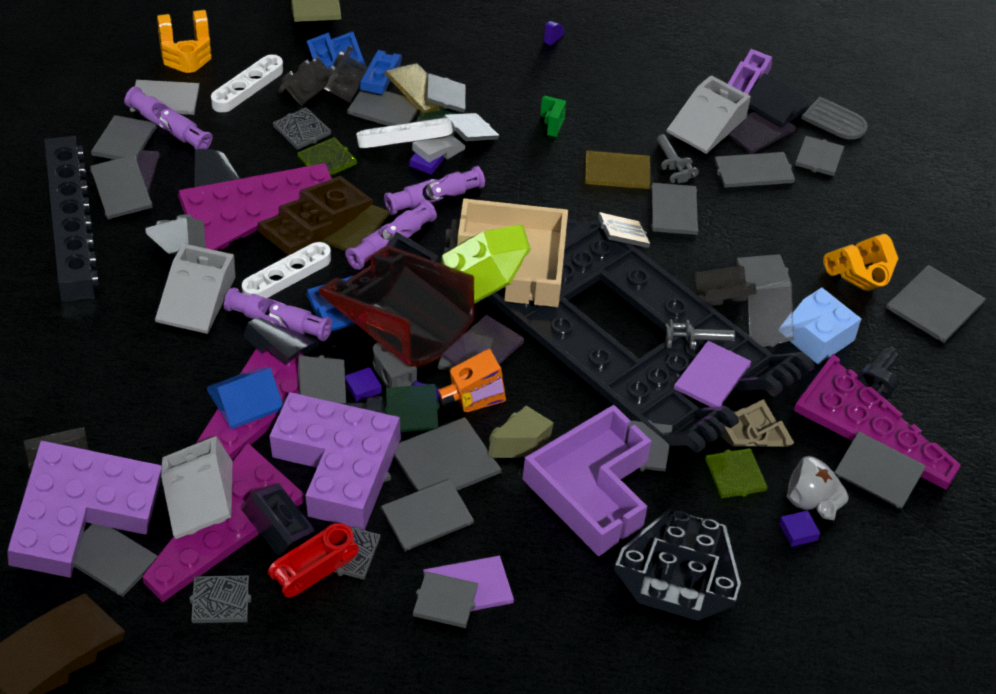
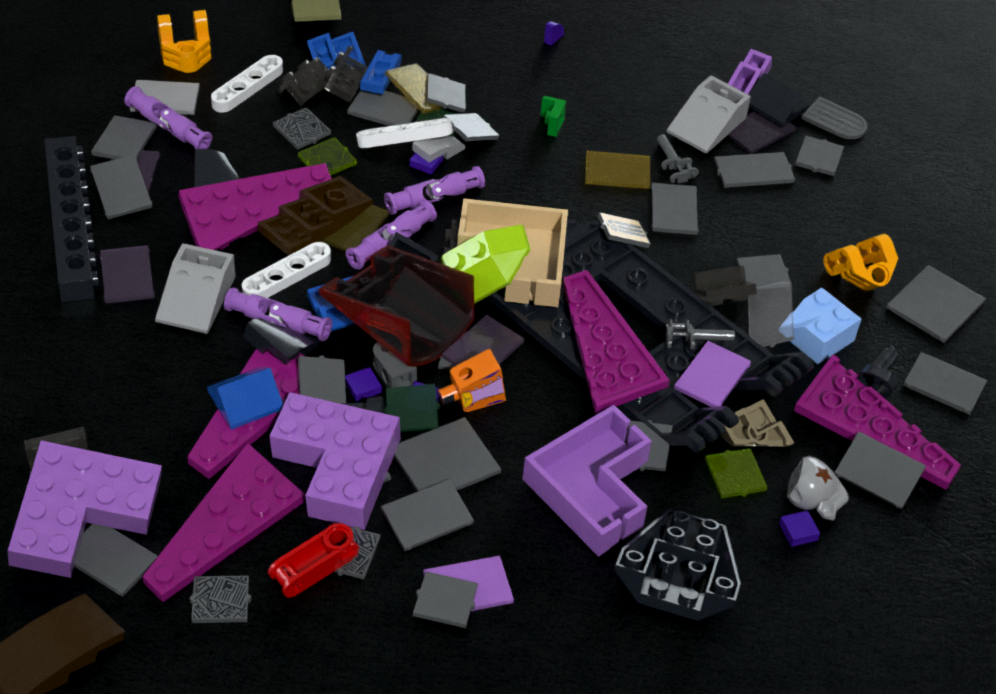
slope [146,215,206,255] -> none
light grey slope [161,436,233,539] -> none
black slope [242,484,316,558] -> none
olive slope [488,406,554,458] -> none
none -> clear purple piece [100,245,155,303]
none -> magenta wing [563,270,669,414]
none -> dark grey piece [903,352,987,415]

